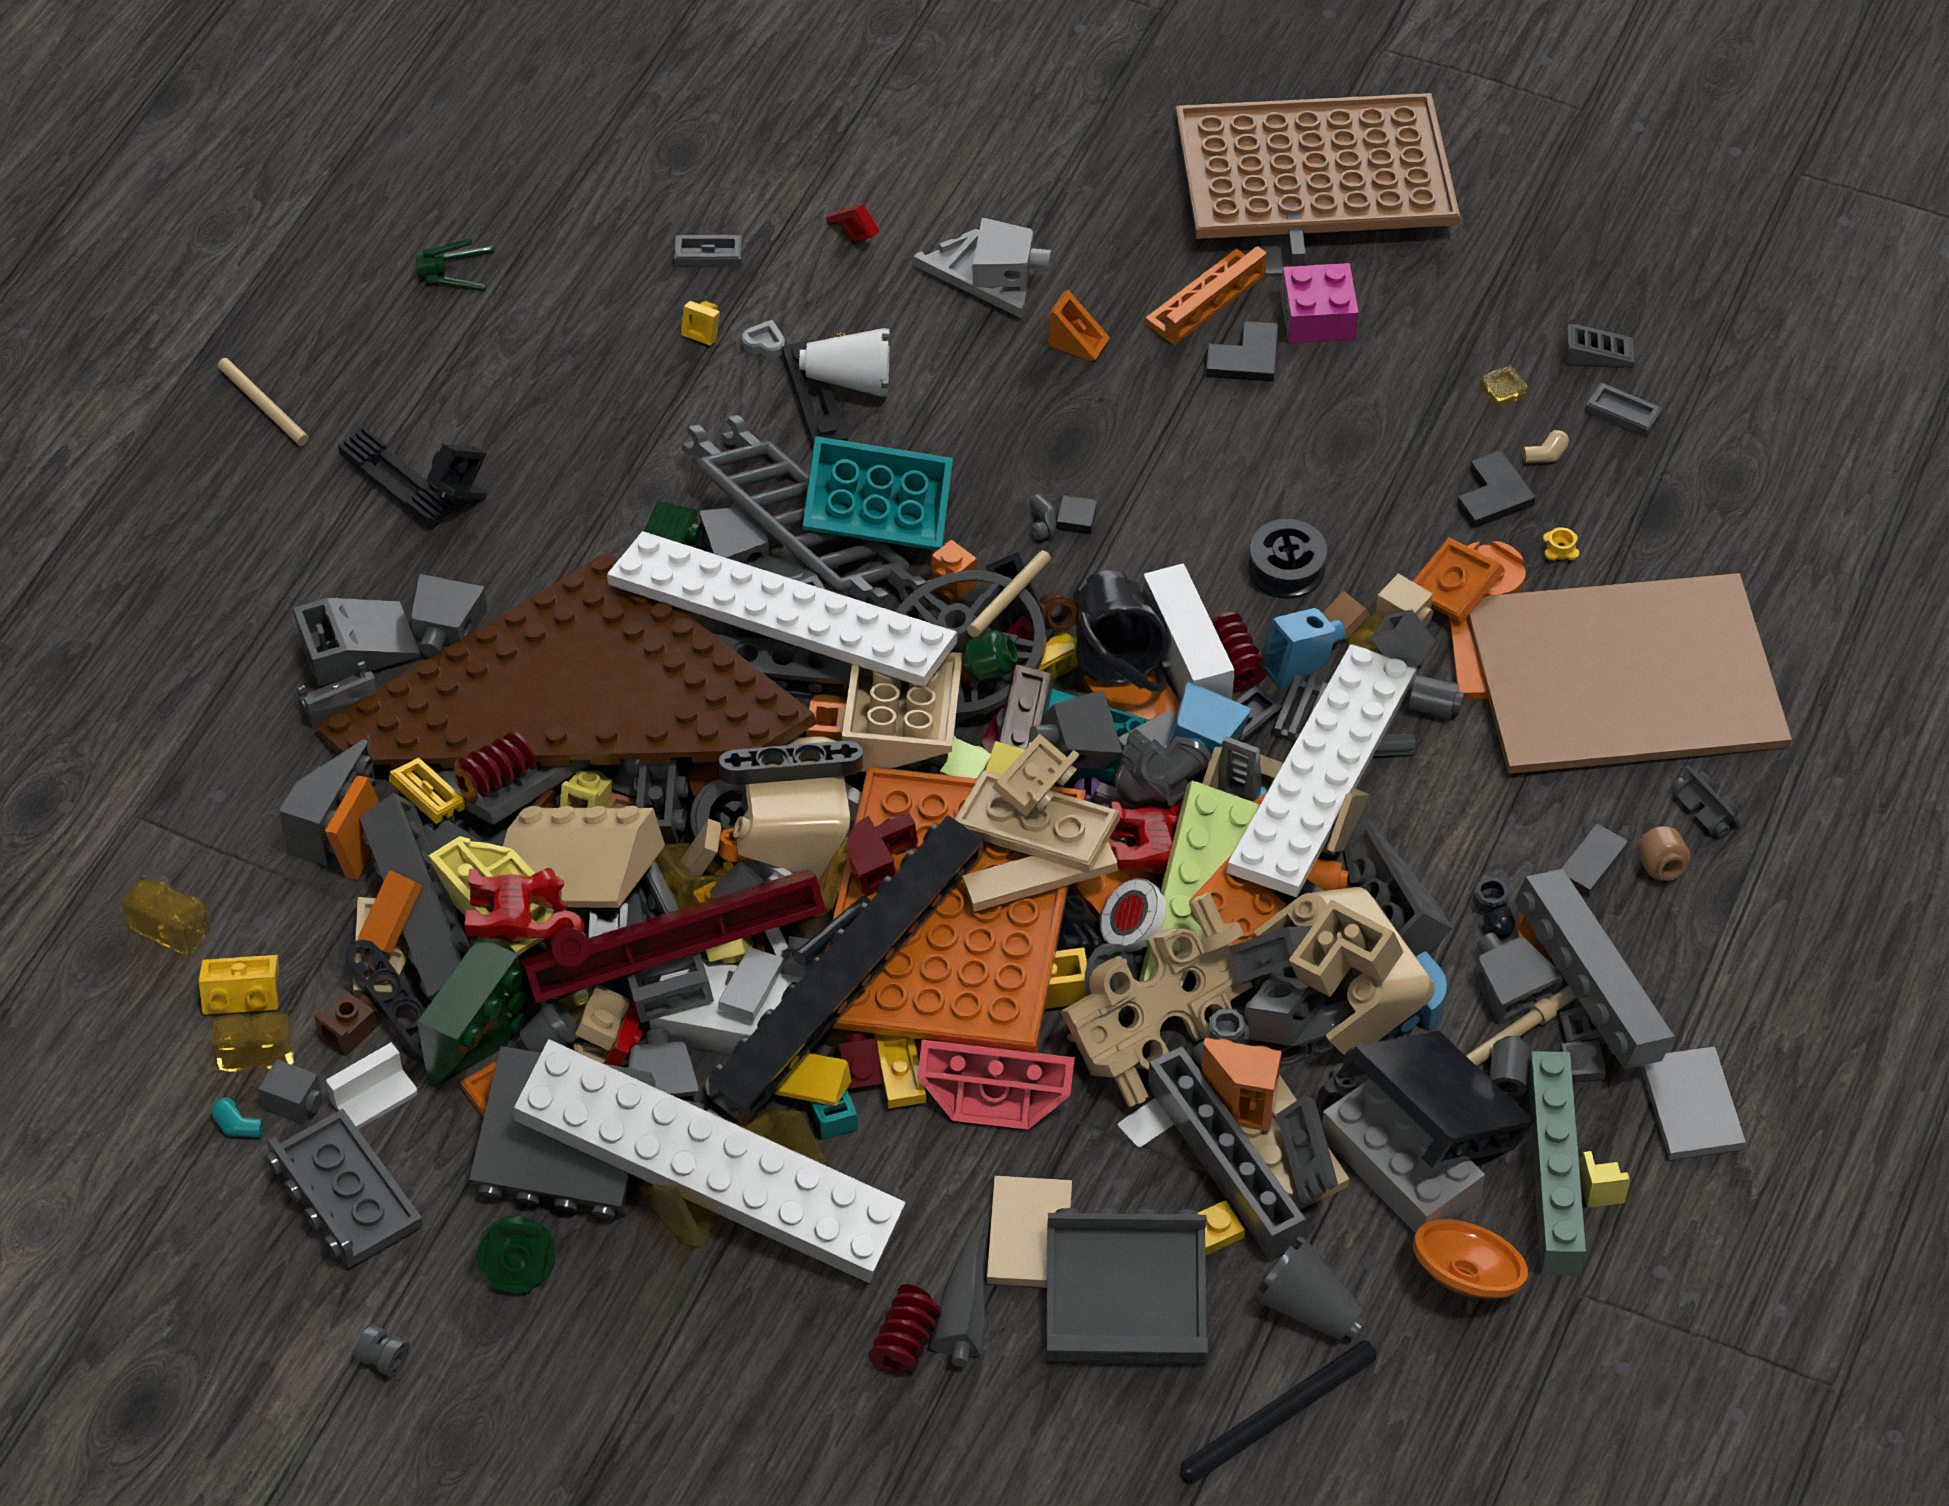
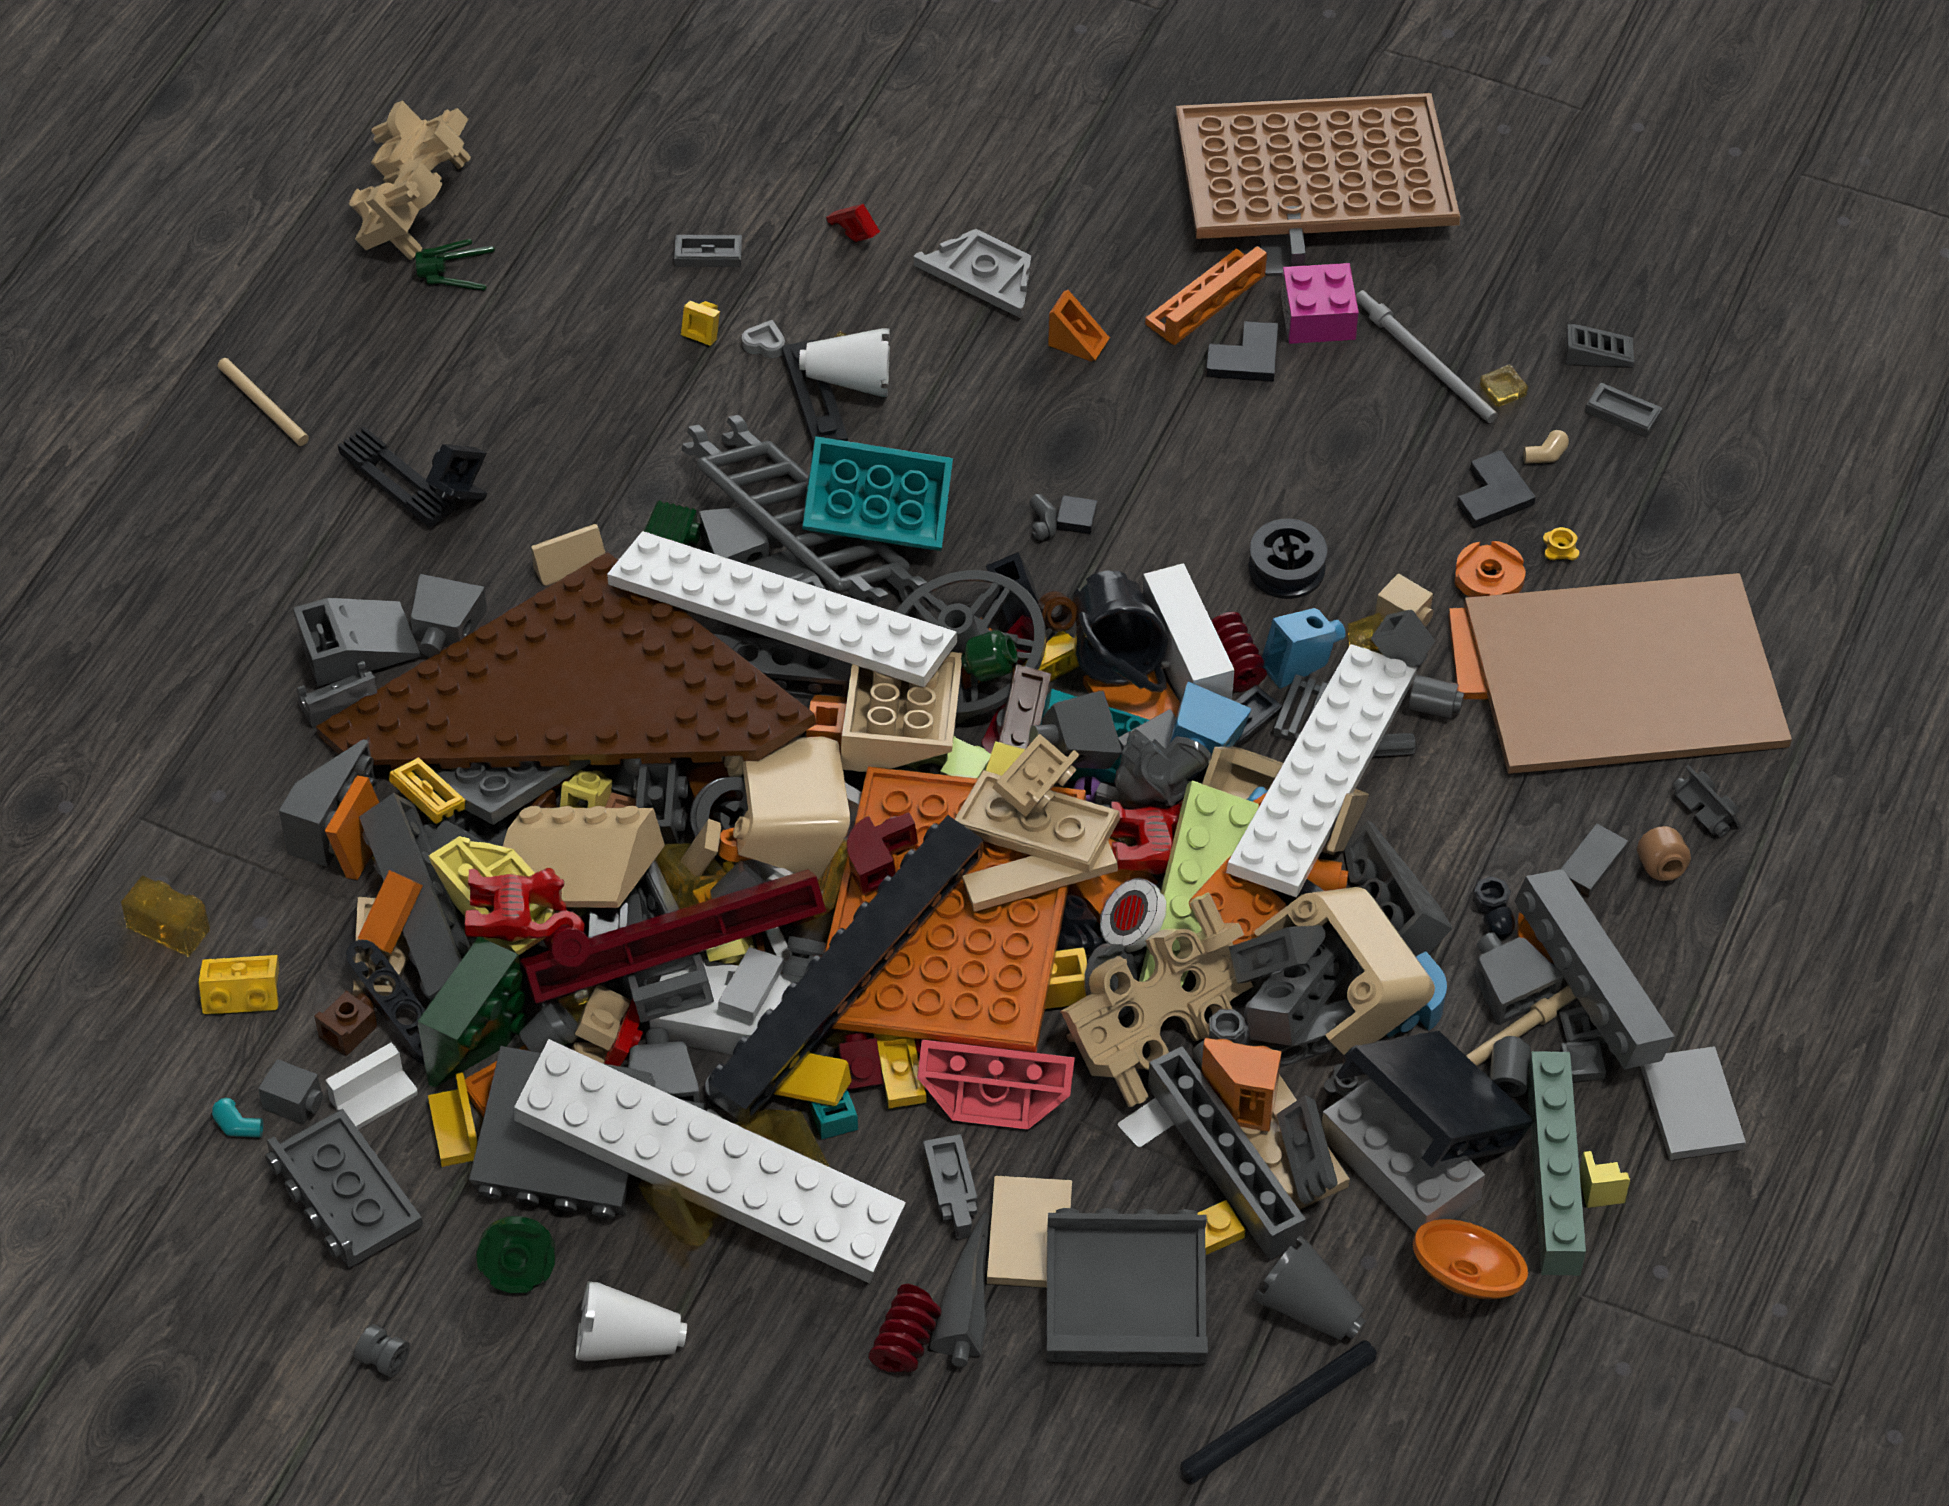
clear yellow brick [211,1012,294,1071] -> none
dark red piece [454,732,536,804] -> none
black beam [719,741,863,785] -> none
black bar [793,896,870,965] -> none
orange brick [927,540,977,604] -> none
tan bar [967,550,1051,638] -> none
light grey torso [973,218,1051,287] -> none
dark grey slope [1218,736,1262,802] -> none
tan brick [1289,899,1404,997] -> none
medium nougat tile [1322,591,1370,640] -> none
orange tile [1413,537,1505,623] -> none
none -> tan gear [349,100,471,260]
none -> yellow panel [428,1073,478,1167]
none -> tan slope [531,524,605,586]
none -> white cone [576,1281,687,1361]
none -> dark grey hinge [923,1134,978,1239]
none -> light grey bar [1356,290,1498,423]

